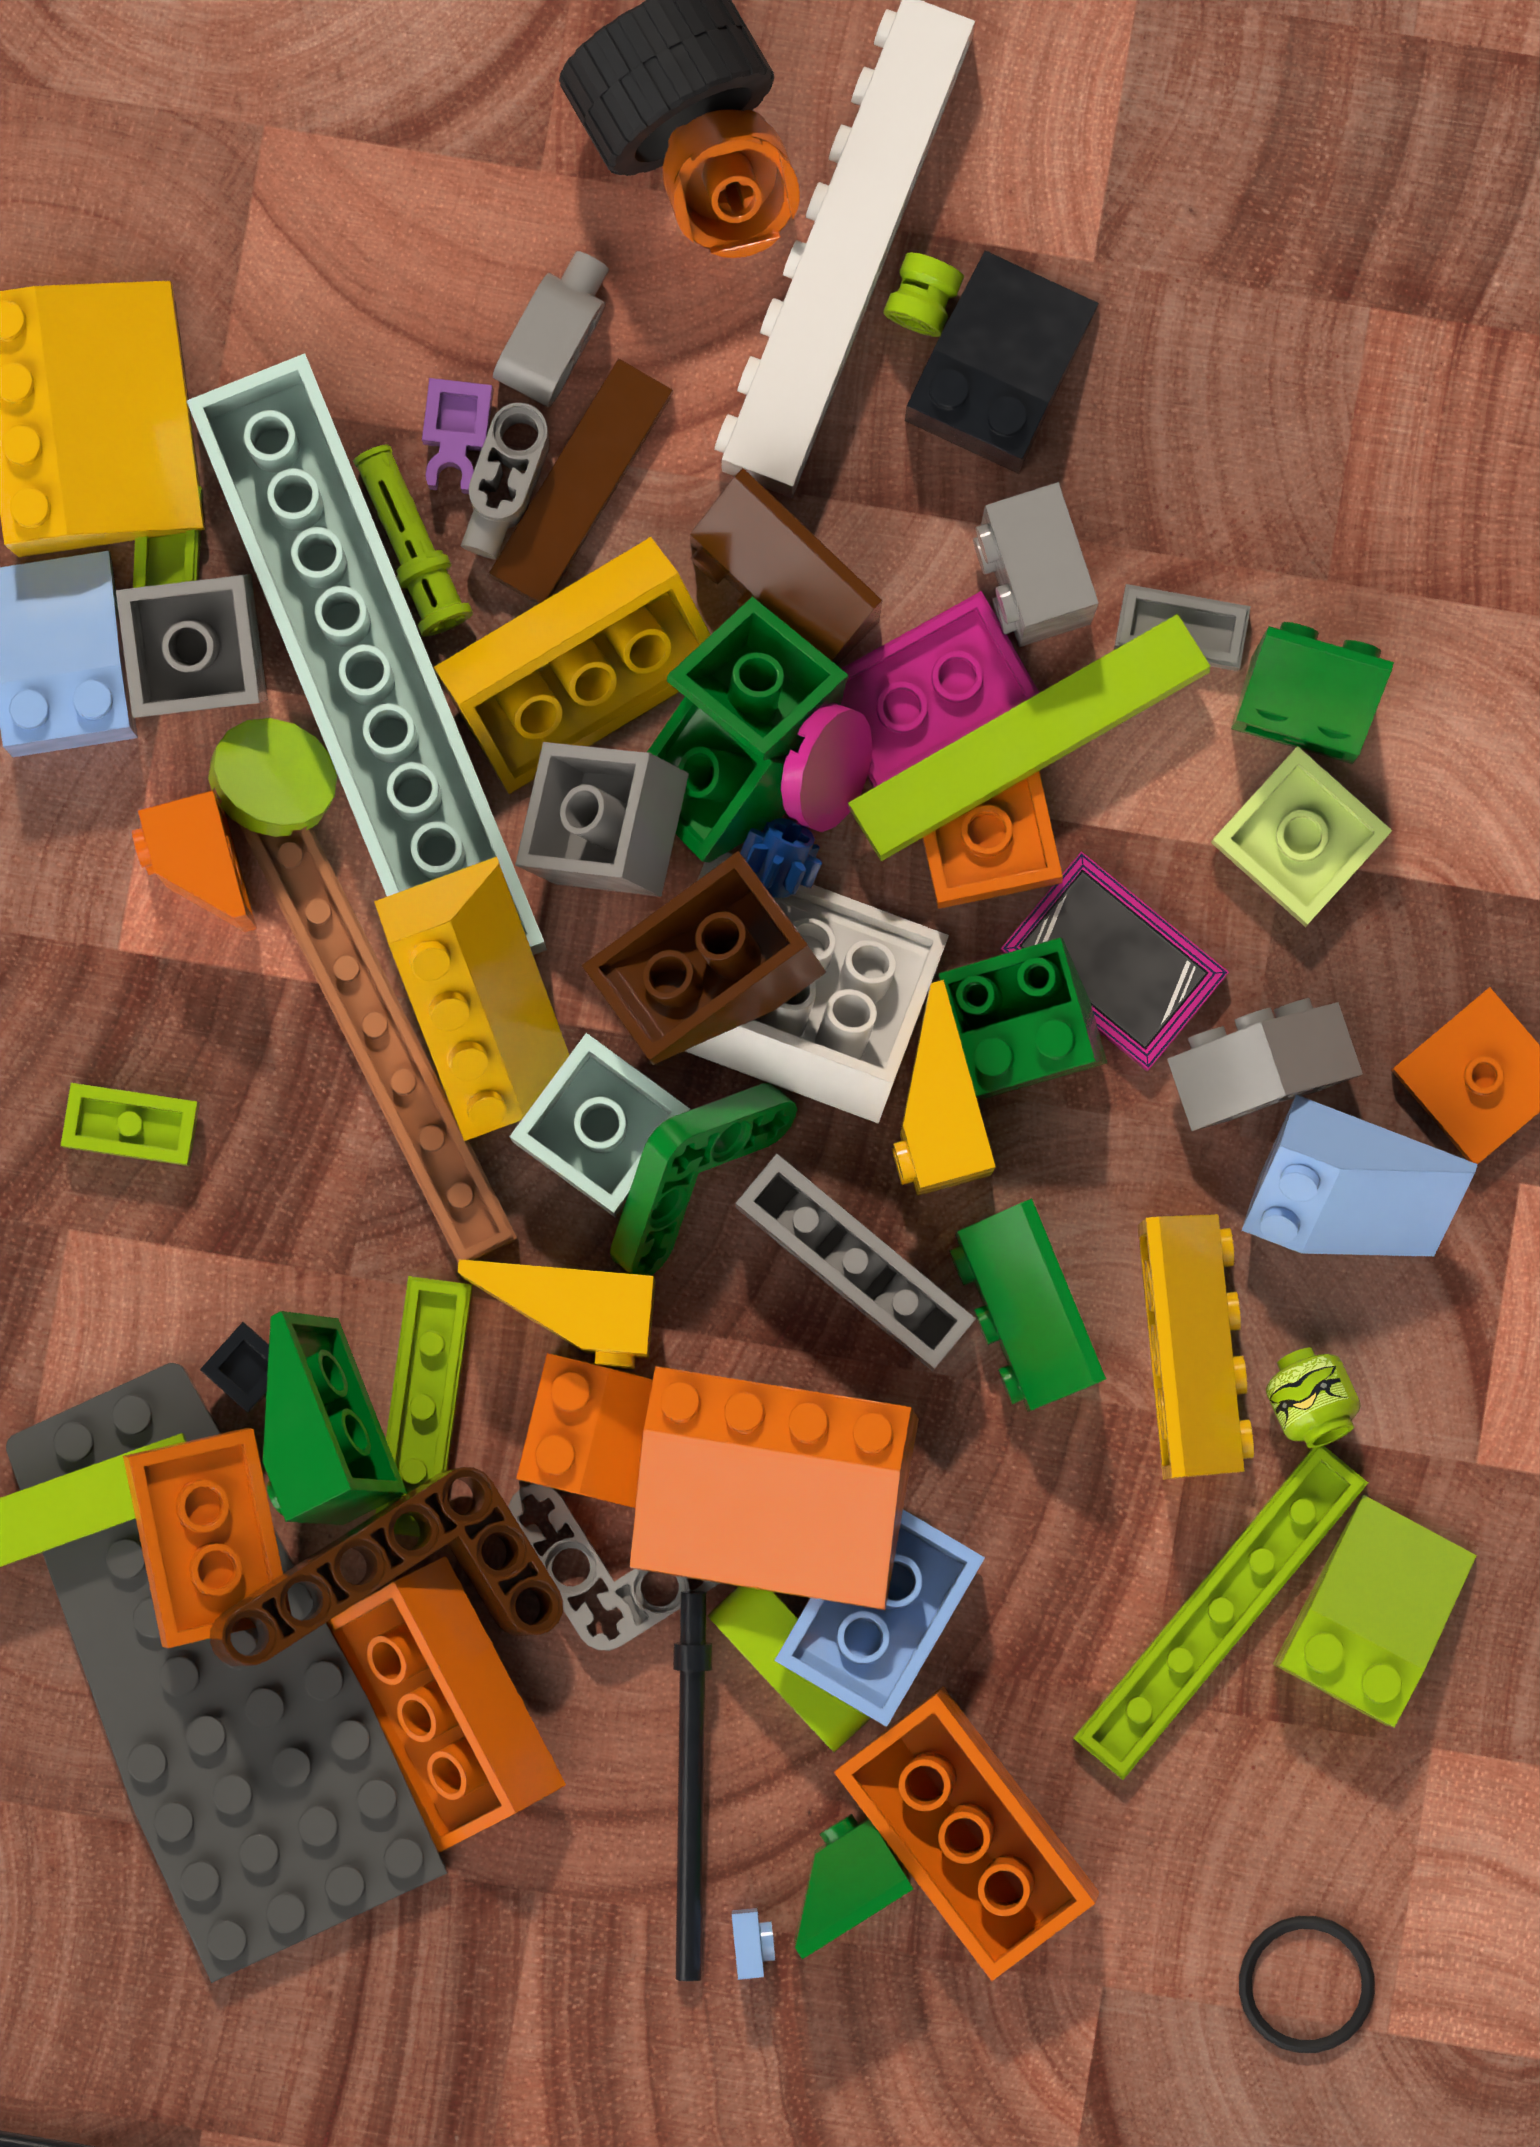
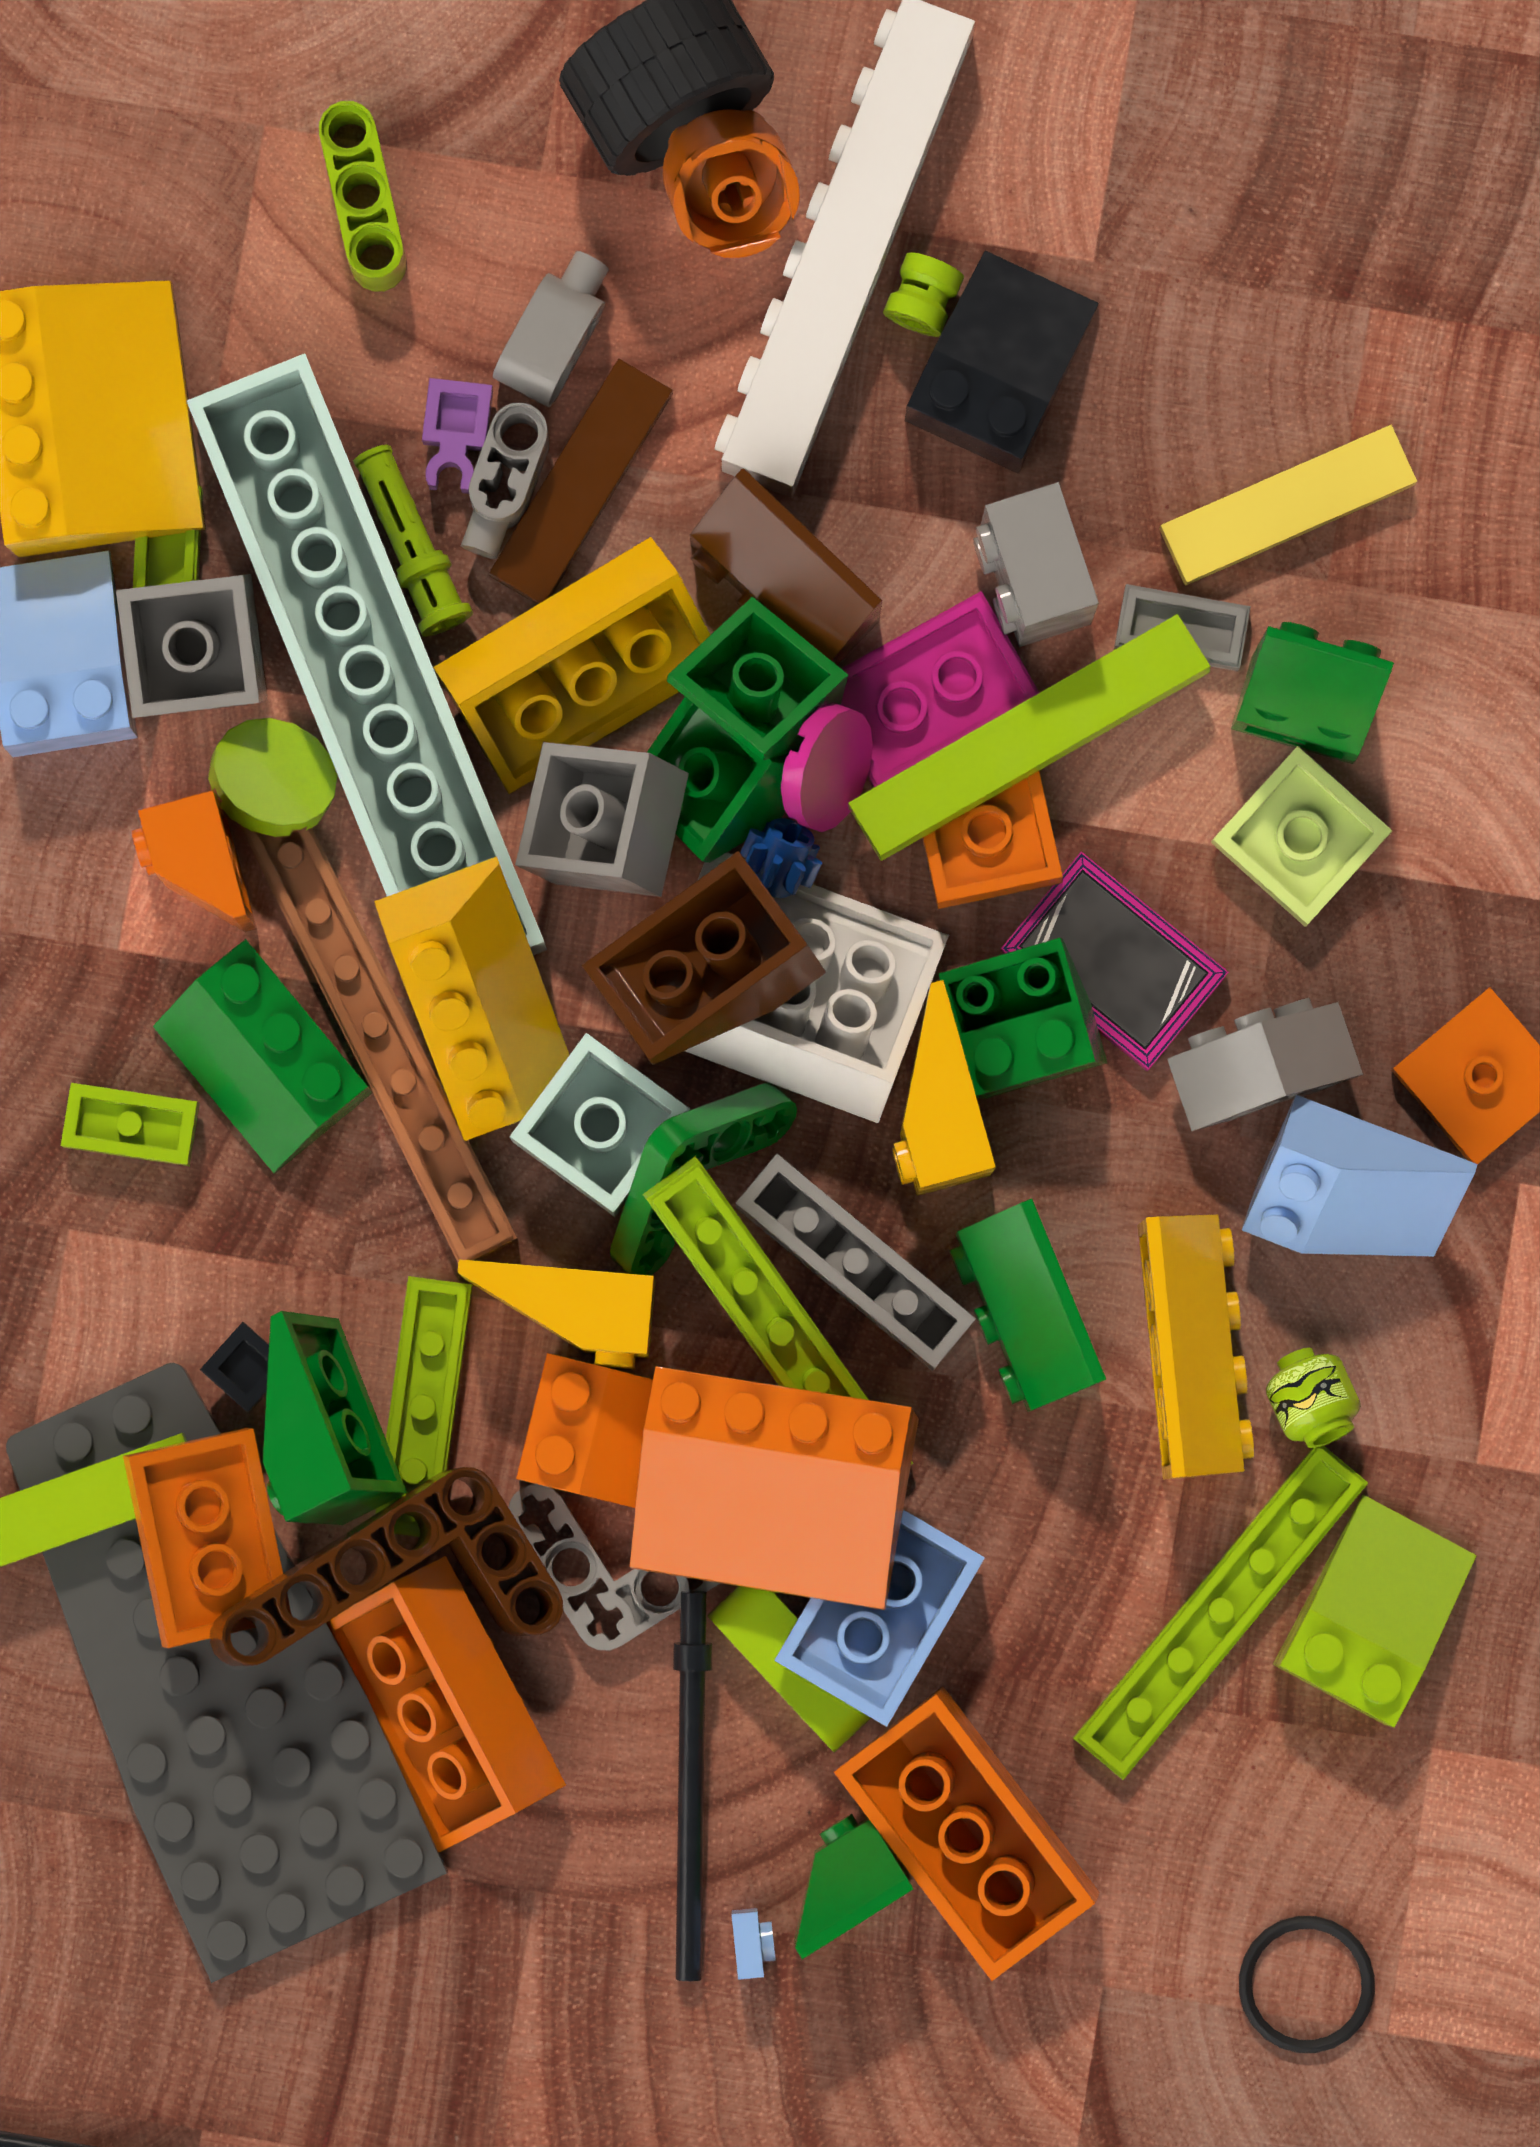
none -> green slope [153,939,373,1174]
none -> lime beam [319,101,406,292]
none -> lime tile [642,1157,913,1465]
none -> light yellow tile [1159,425,1417,586]

